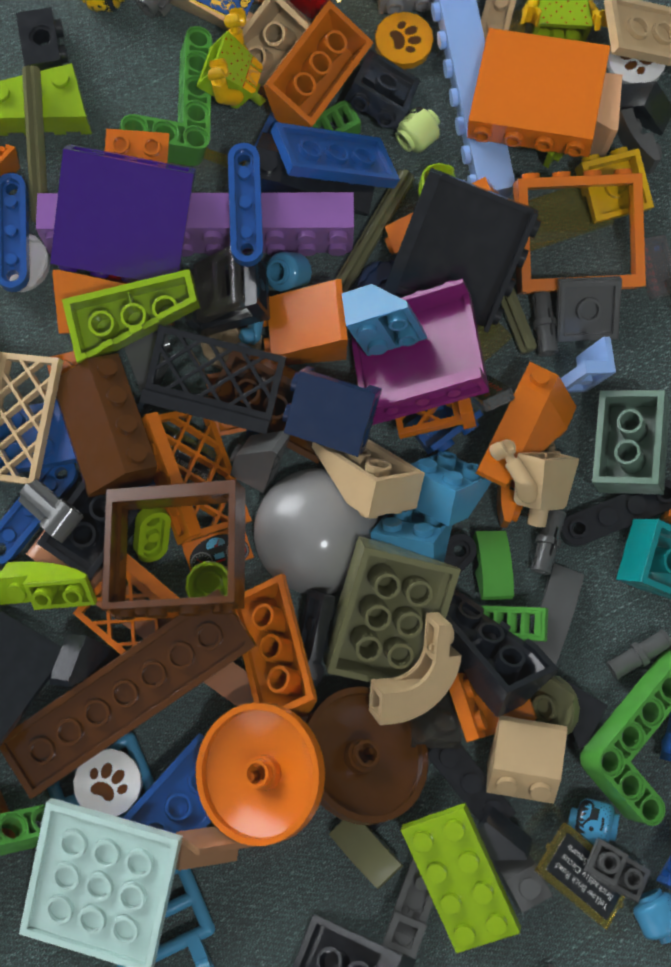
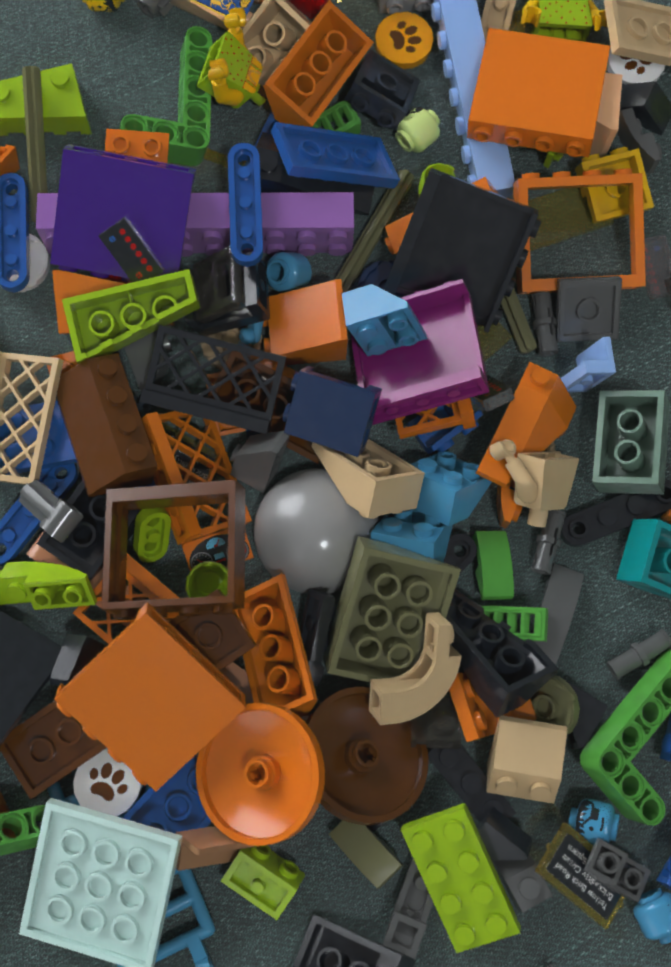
black brick [16,7,69,71] -> none
none -> orange panel [54,602,246,792]
none -> black tile [99,216,164,282]
none -> lime bracket [221,845,305,920]

